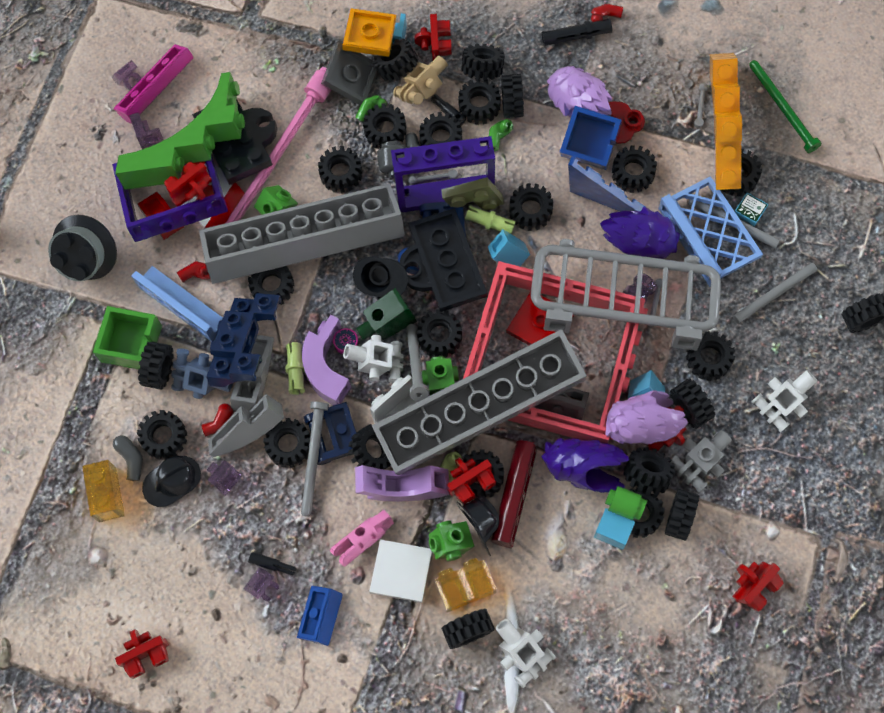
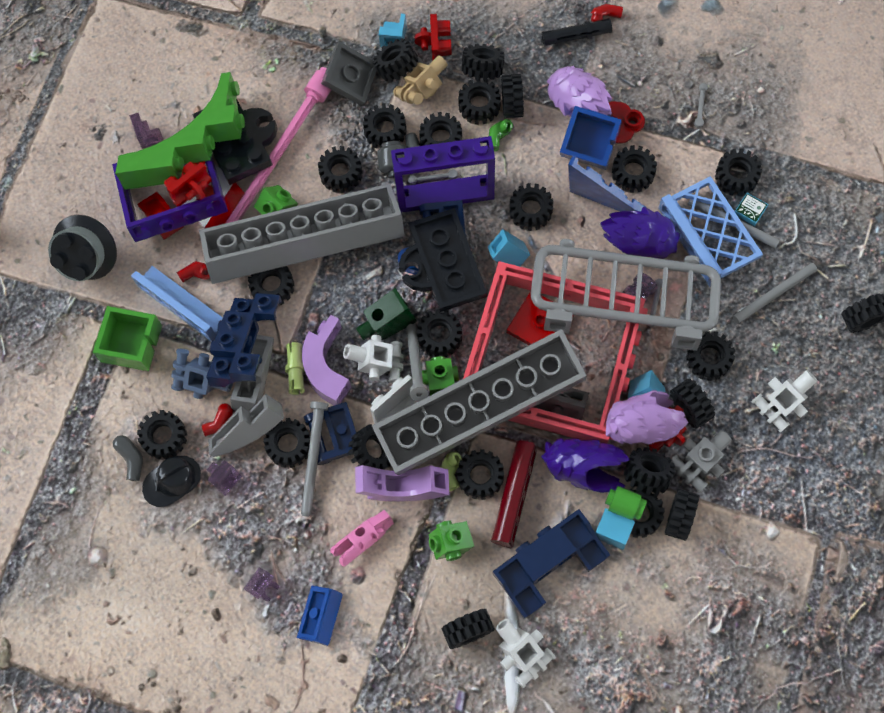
clear yellow brick [82,460,125,523] -> none
clear purple tile [111,60,141,90] -> none
dark pink brick [114,44,193,124] -> none
red hips [115,629,169,679] -> none
black tyre [138,341,174,390] -> none
black piece [248,552,296,576] -> none
tile [333,328,359,354] -> none
light orange plate [343,8,397,57] -> none
black piece [353,256,408,297] -> none
bright green arm [355,95,387,122] -> none
white tile [369,539,432,603] -> none
black piece [431,94,466,126] -> none
clear yellow brick [434,558,497,613] -> none
olive plate [441,177,504,210] -> none
red hips [447,457,496,505] -> none
black piece [456,496,499,556] -> none
yellowish green pin [465,205,516,234] -> none
light orange arch [710,53,742,190] -> none
red hips [732,562,784,611] -> none
green bar [749,60,822,153] -> none
none -> dark blue bracket [492,509,610,619]

